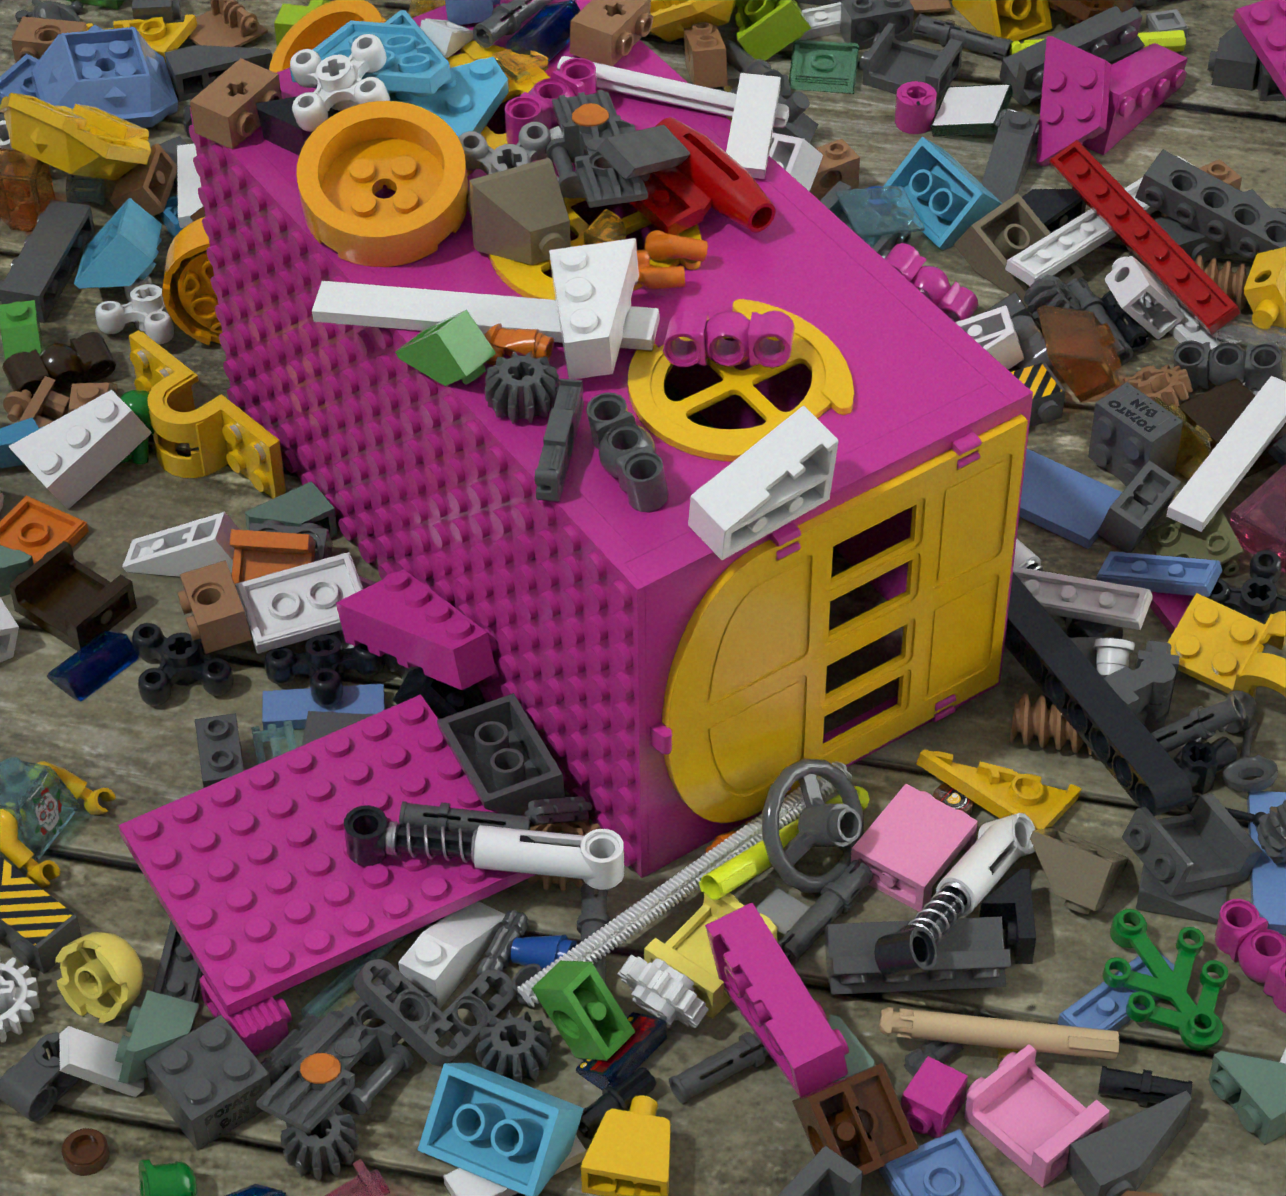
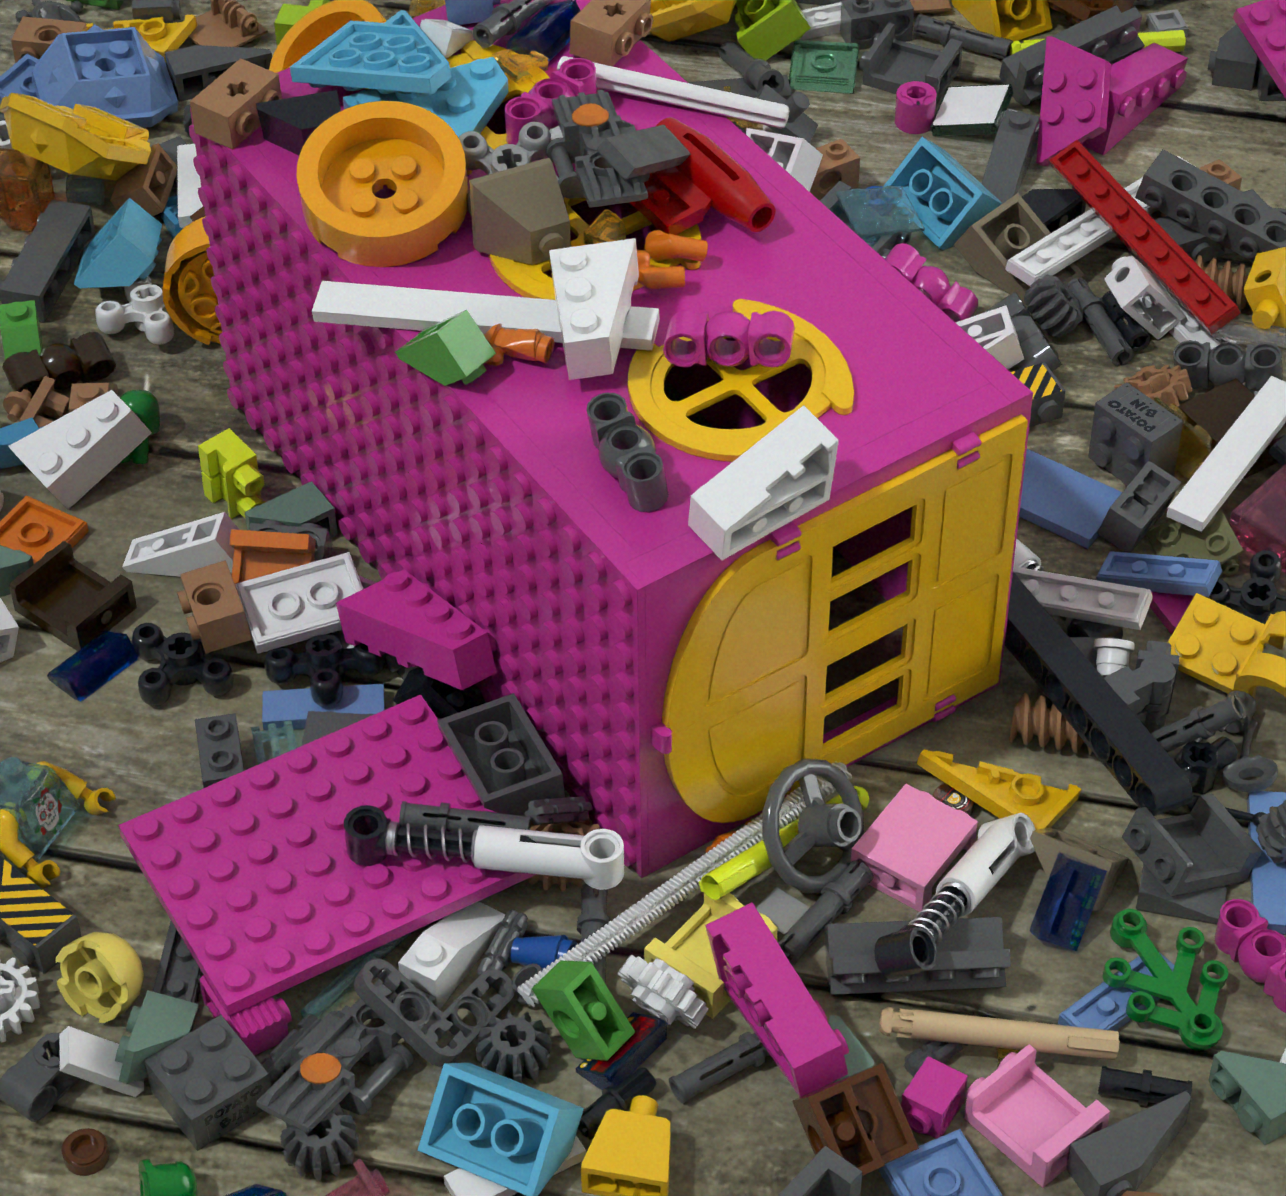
yellow piece [129,330,286,499] -> none
white gear [290,34,390,132] -> none
dark grey gear [485,351,559,424] -> none
dark grey piece [535,378,584,502] -> none
medium nougat brick [684,22,728,88] -> none
white tile [726,73,781,179] -> none
black slope [979,869,1036,964] -> none
clear orange slope [1037,305,1121,403] -> none
none -> neon yellow hips [198,428,266,519]
none -> clear blue slope [1030,852,1107,951]

